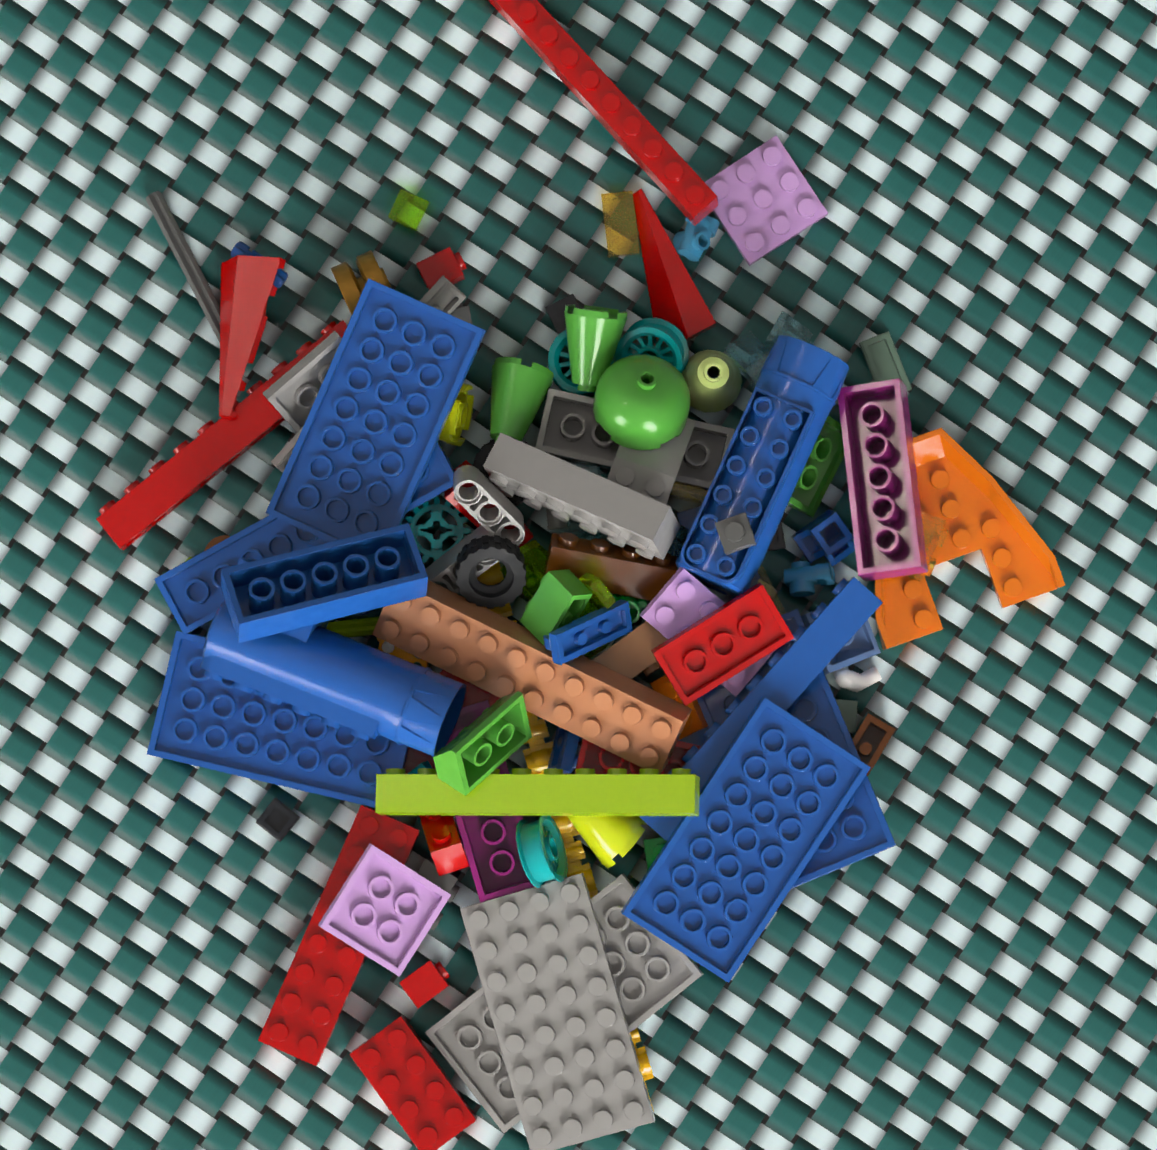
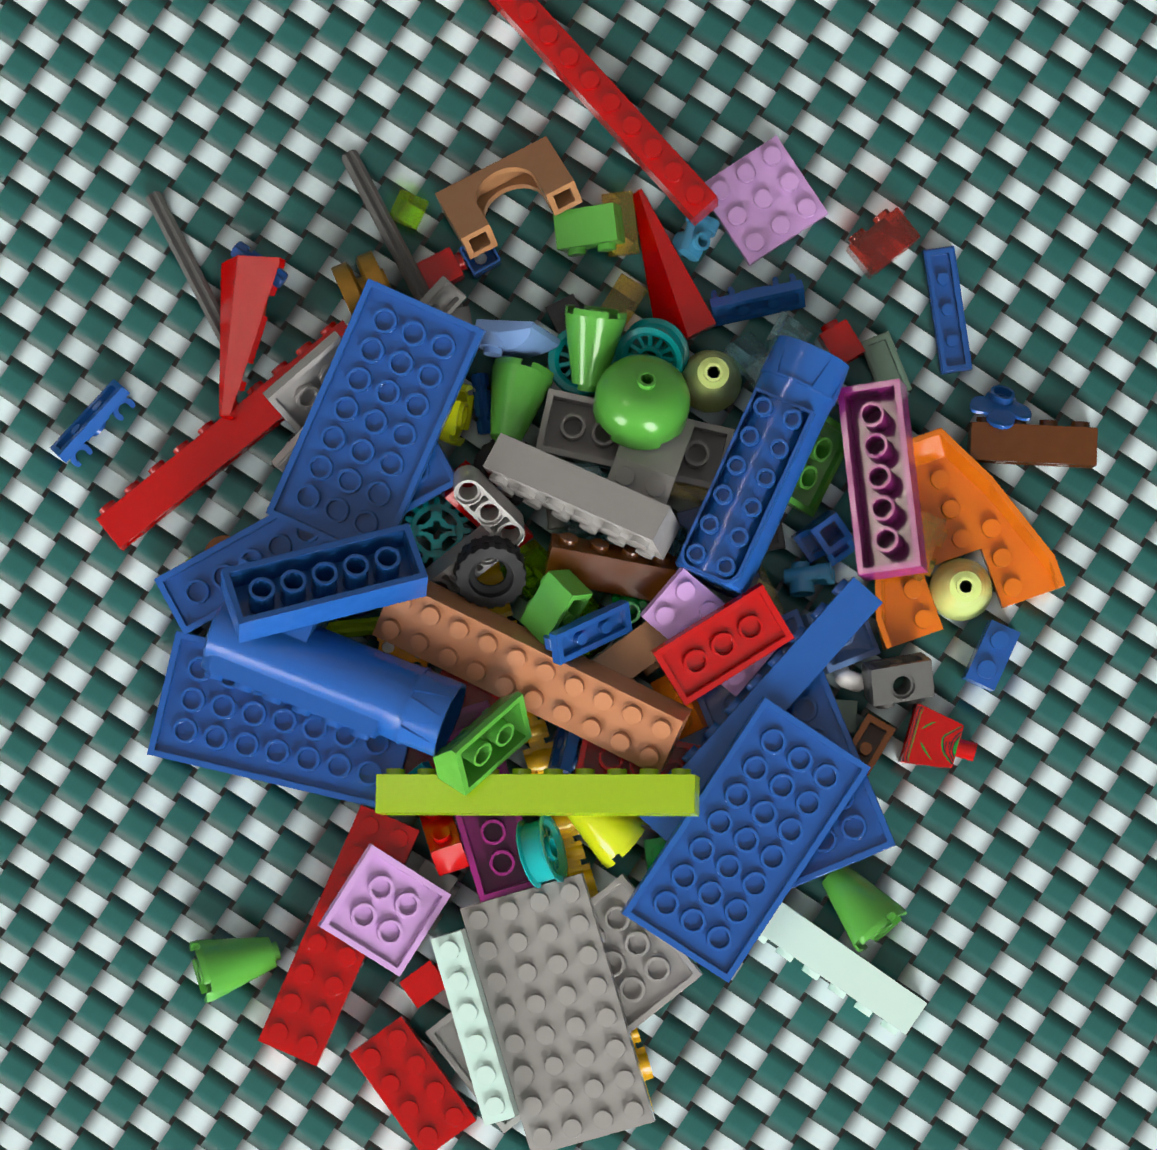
black tile [256,797,300,842] -> none
clear neon green tile [579,572,616,609] -> none
dark grey plate [715,512,757,555] -> none
none -> blue plate [50,379,136,467]
none -> bright green cone [190,937,281,1003]
none -> dark grey axle [342,150,430,301]
none -> light aqua brick [430,928,519,1126]
none -> medium nougat arch [435,136,583,260]
none -> blue piece [459,246,501,279]
none -> blue axle [471,373,491,435]
none -> medium blue slope [475,319,560,361]
none -> bright green brick [553,202,626,257]
none -> clear yellow tile [601,273,648,331]
none -> blue plate [709,273,806,327]
none -> light aqua brick [757,902,927,1036]
none -> red brick [817,318,866,364]
none -> bright green cone [822,865,907,953]
none -> clear red brick [846,207,921,280]
none -> dark grey brick [861,652,935,709]
none -> red torso [898,703,978,768]
none -> blue tile [922,246,973,375]
none -> yellowish green cone [929,558,992,621]
none -> blue brick [961,620,1021,692]
none -> reddish brown brick [967,417,1098,468]
none -> blue plate [969,385,1032,430]

